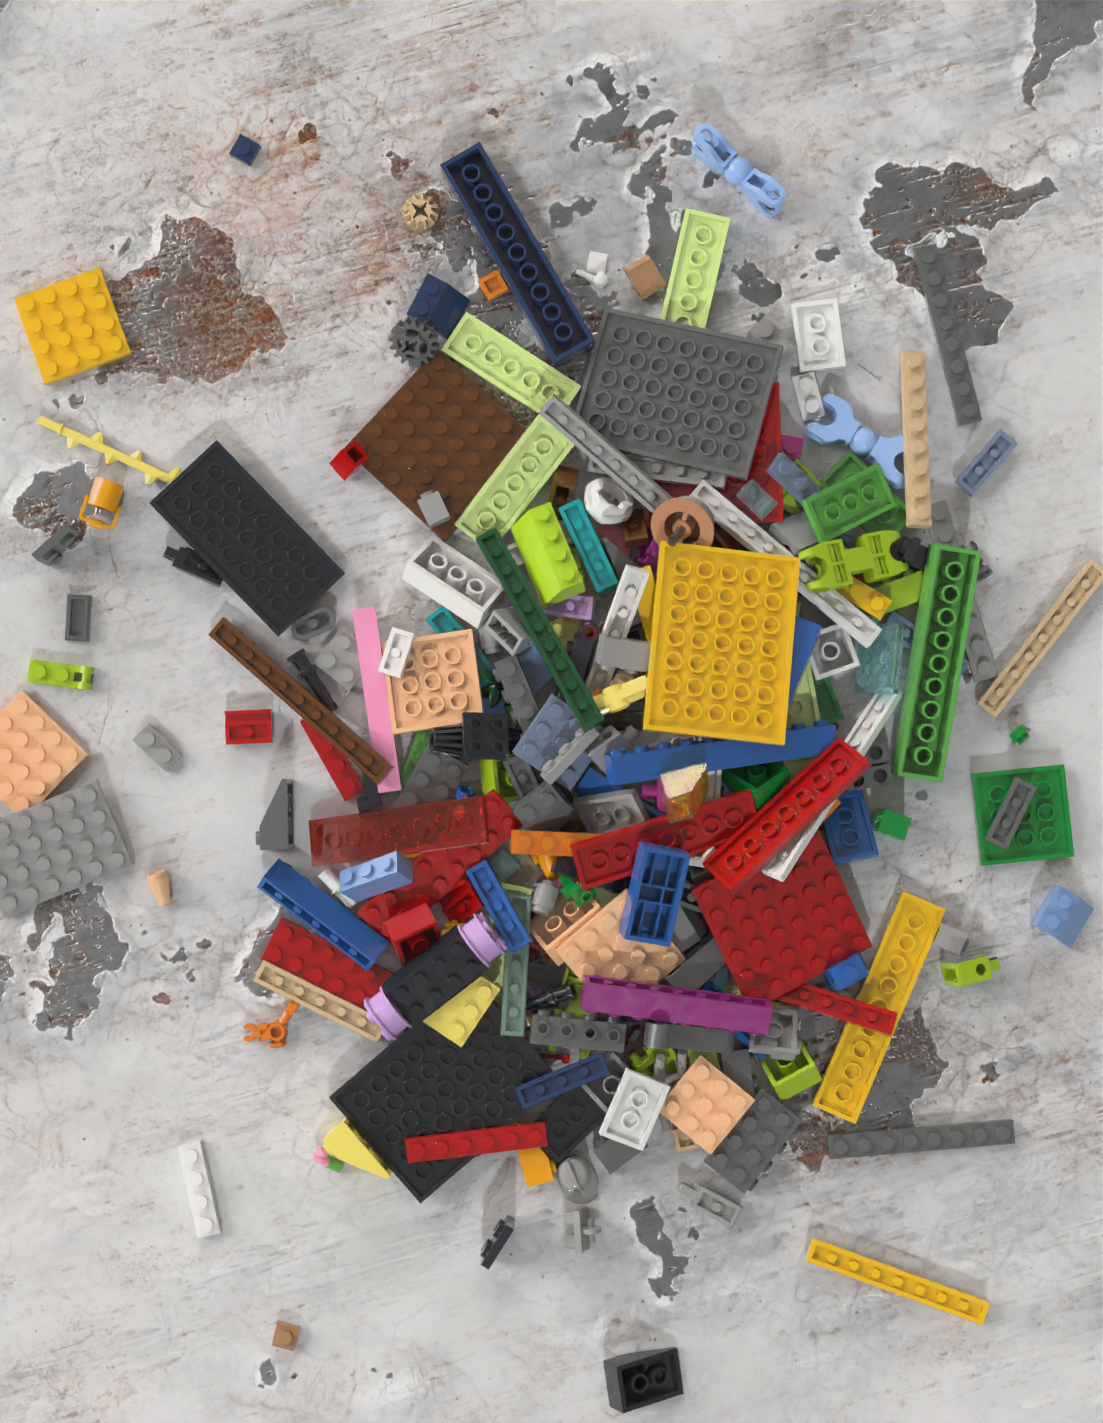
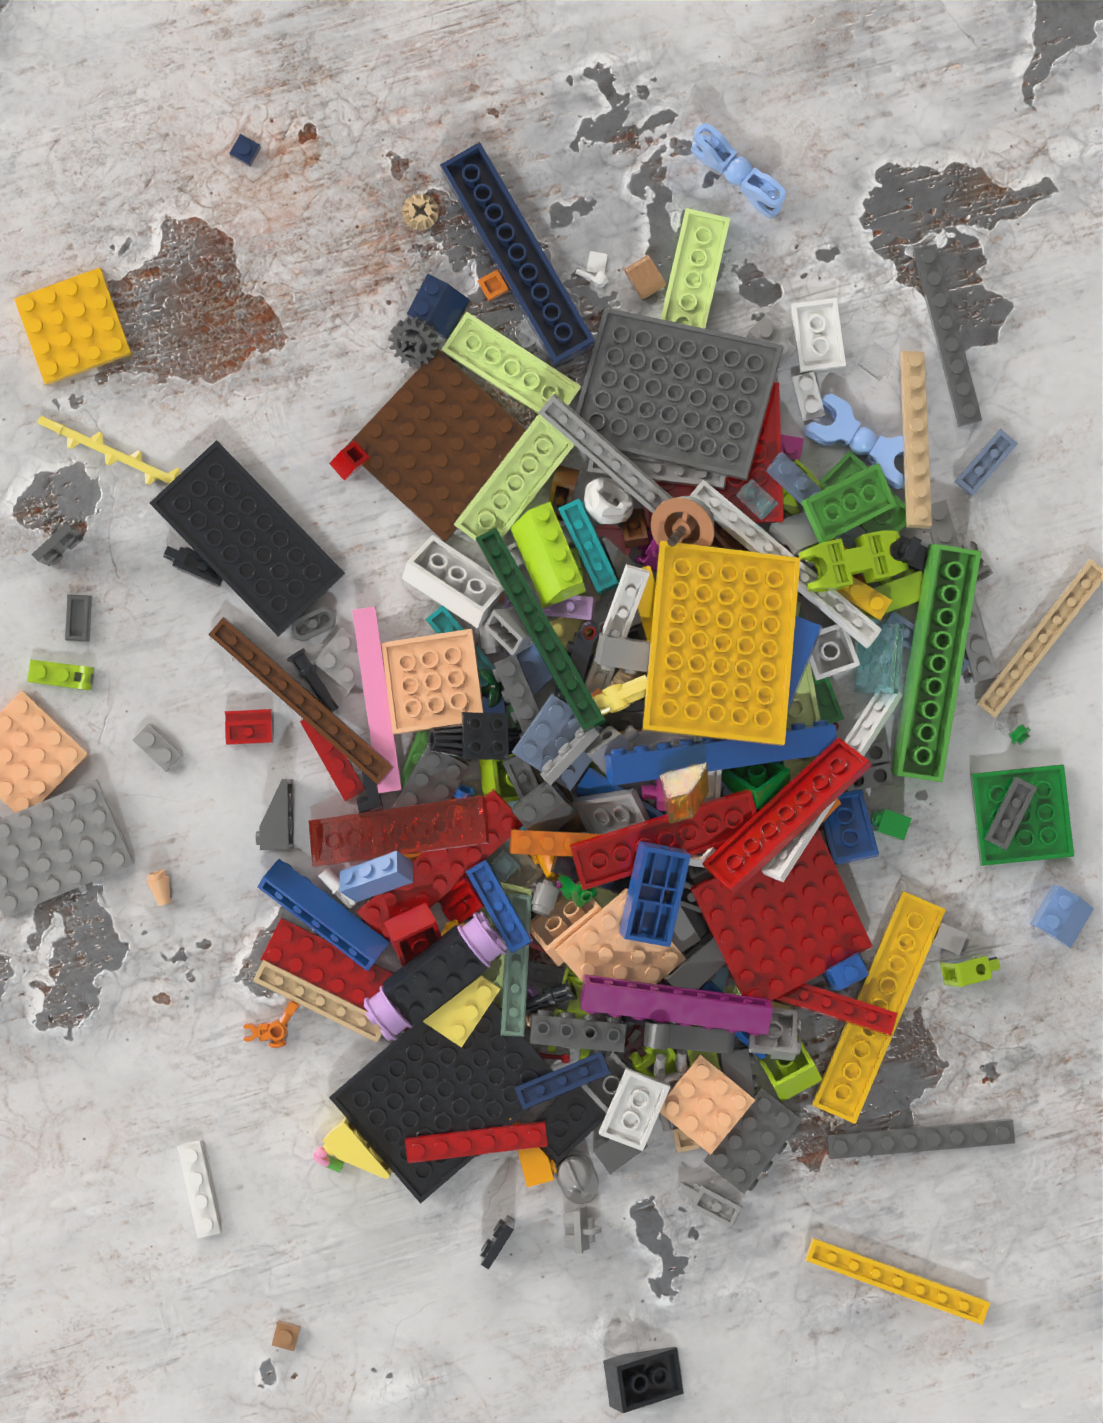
light orange piece [79,477,124,530] -> none
white plate [378,627,416,679] -> none
light grey brick [417,490,451,529] -> none

